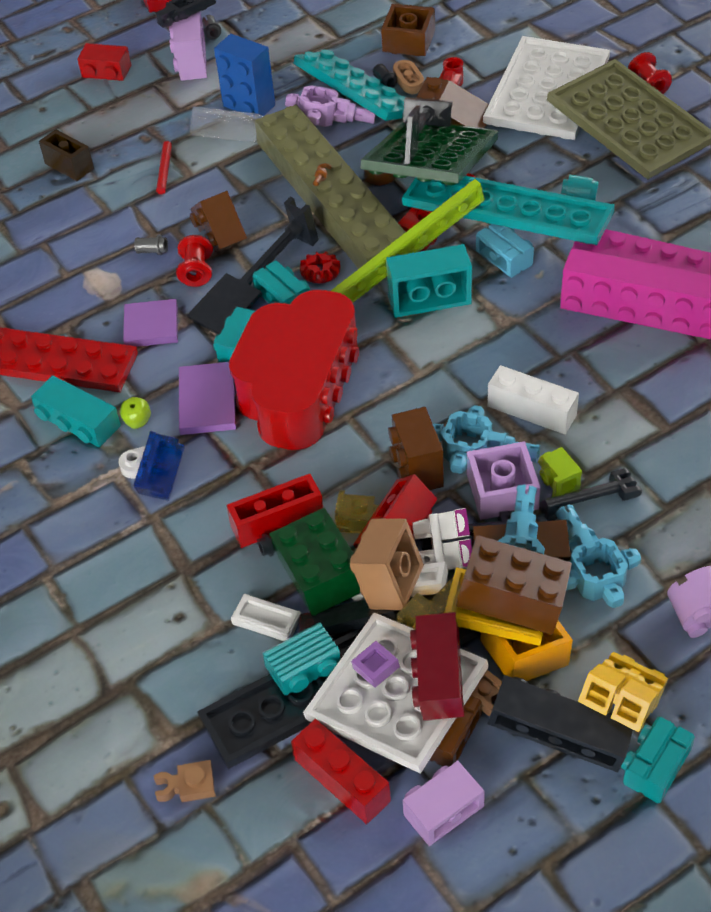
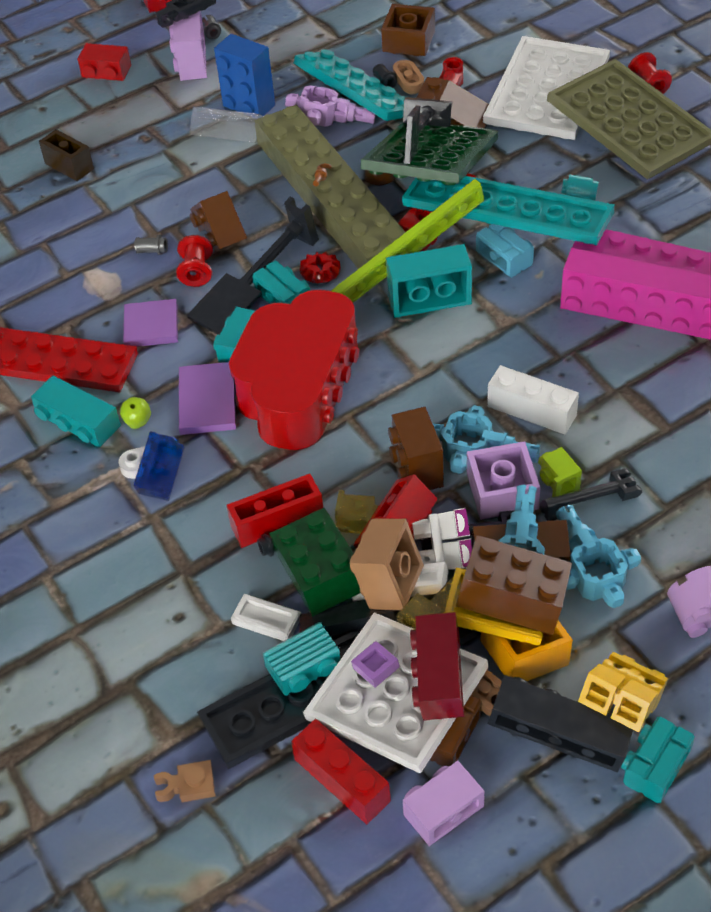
red bar [156,141,172,195] -> none

